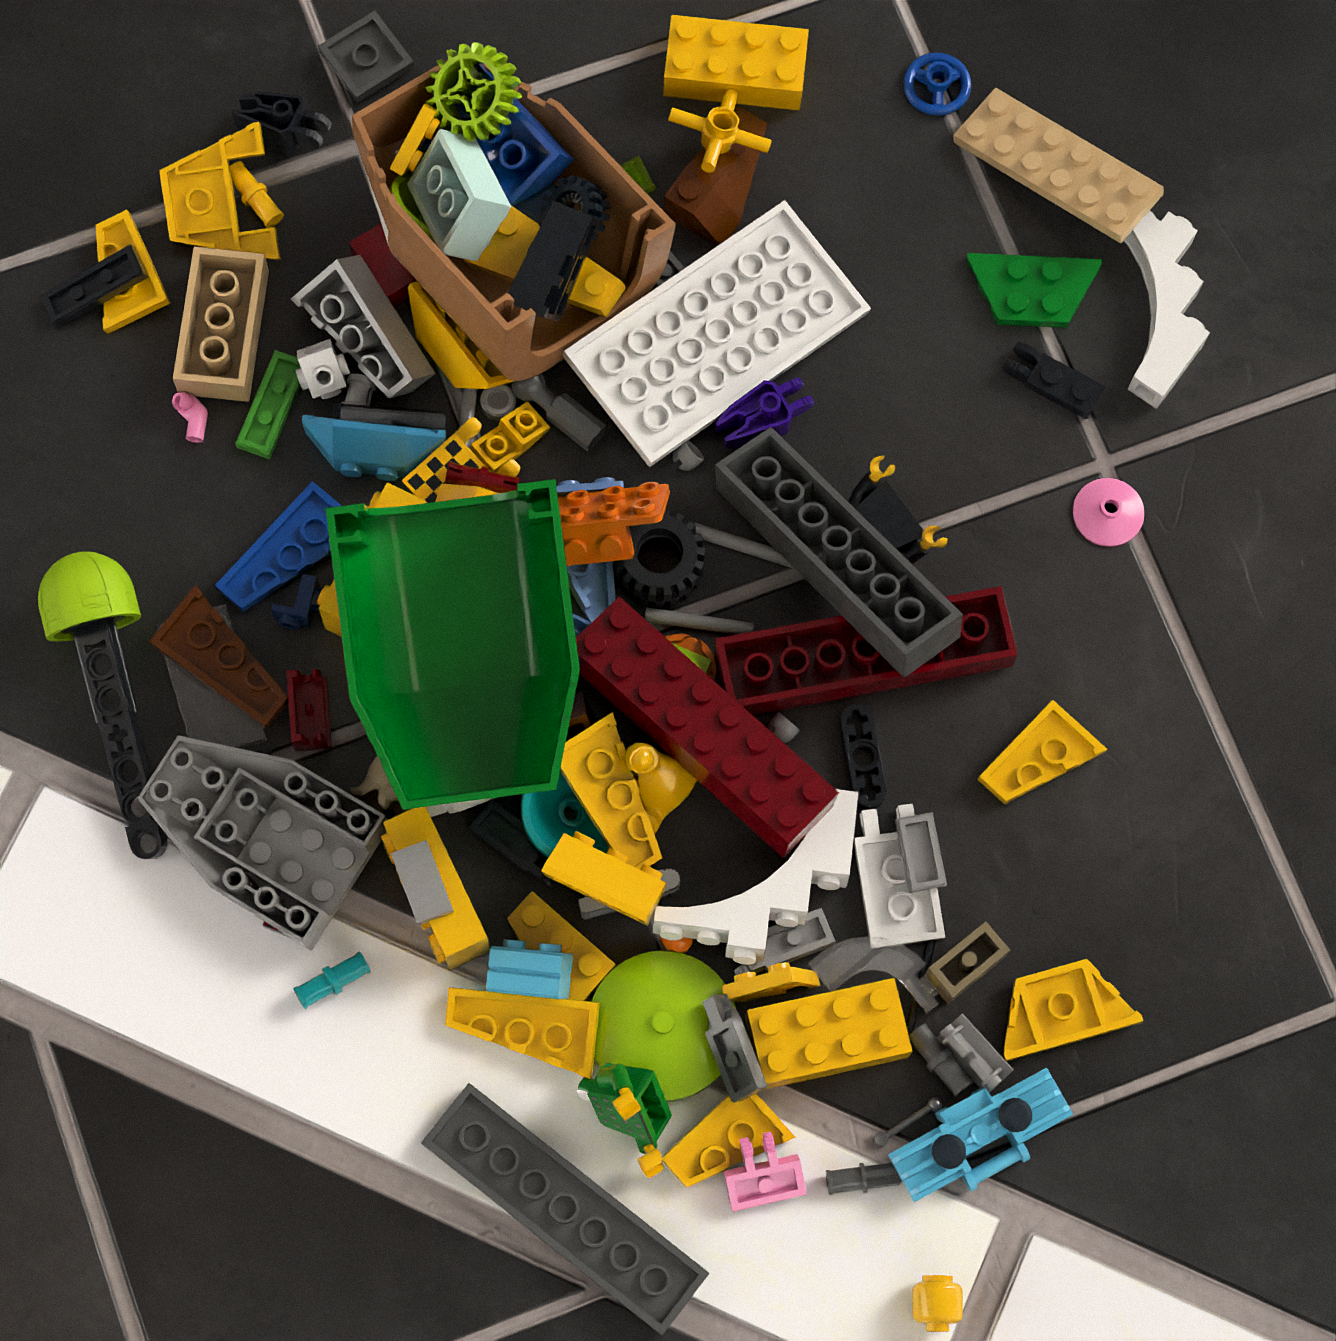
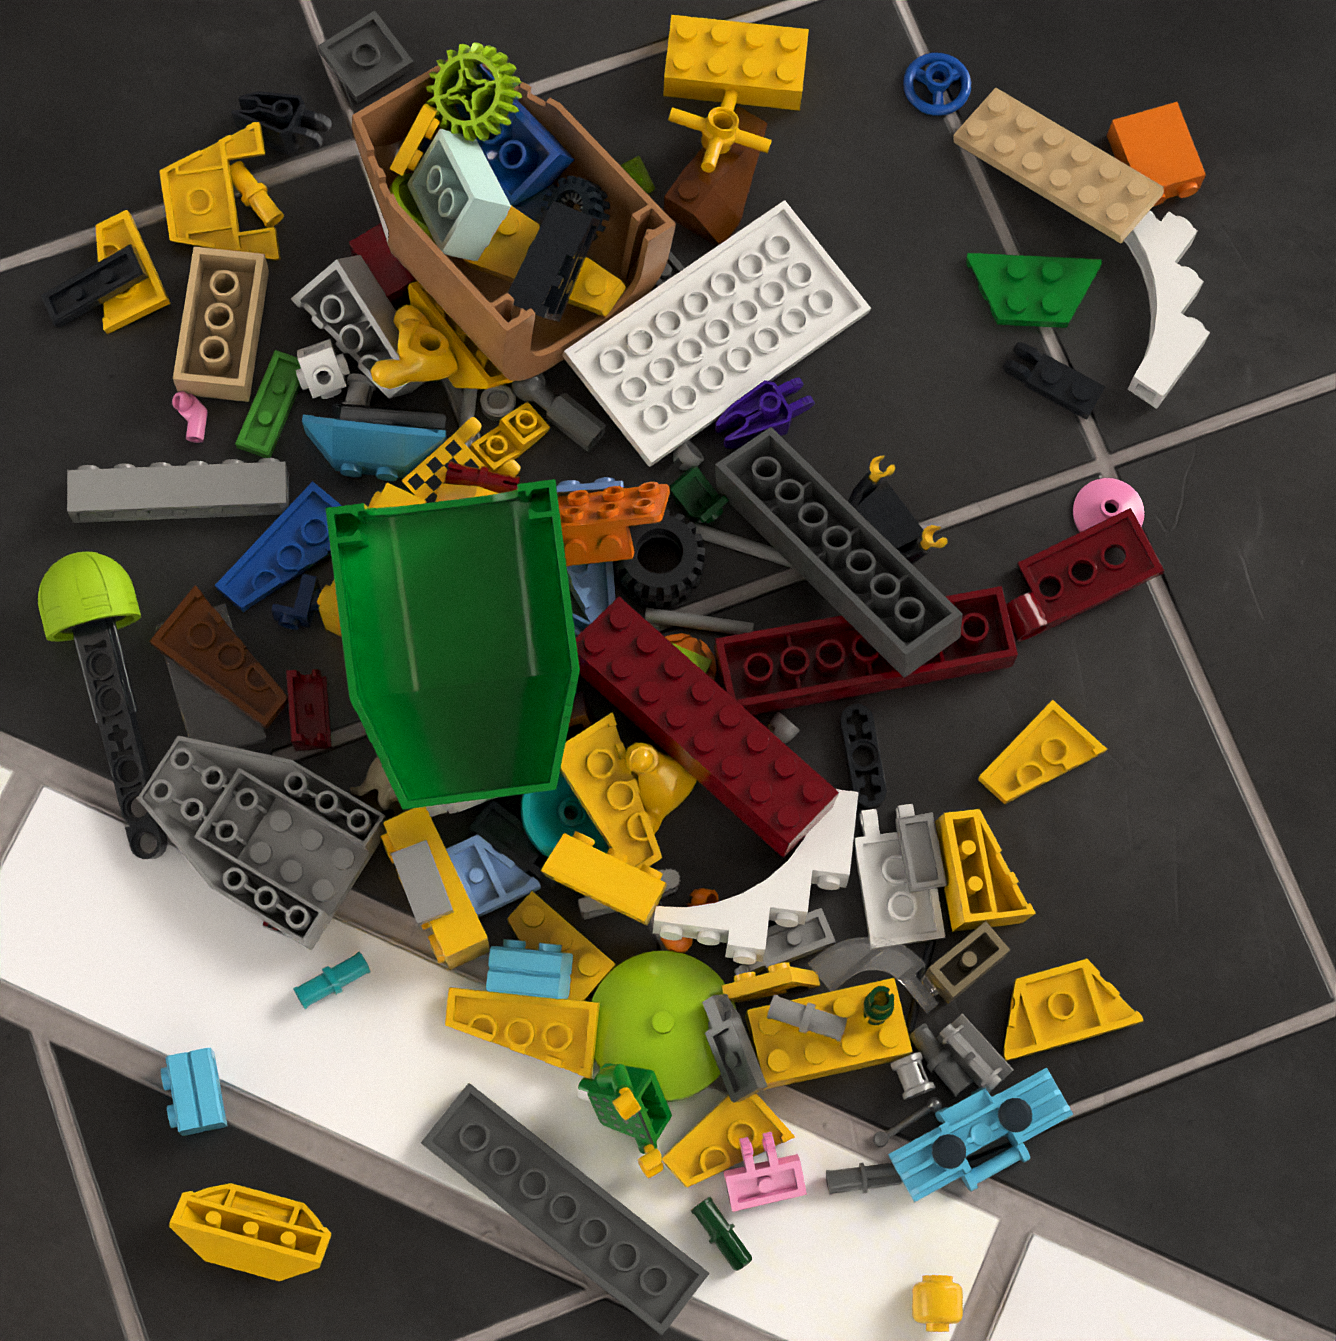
none -> light grey brick [67,458,290,523]
none -> medium azure brick [161,1047,227,1136]
none -> yellow wedge [169,1183,331,1281]
none -> yellow head [371,305,458,389]
none -> light blue wing [446,834,541,918]
none -> dark green bracket [669,466,729,523]
none -> orange hinge [687,888,719,907]
none -> dark green axle [691,1196,752,1271]
none -> light grey pin [767,995,848,1042]
none -> dark green pin [863,986,894,1025]
none -> light grey bush [891,1052,935,1100]
none -> yellow wedge [935,809,1036,932]
none -> dark red hinge [1006,508,1164,642]
none -> orange brick [1107,102,1206,207]

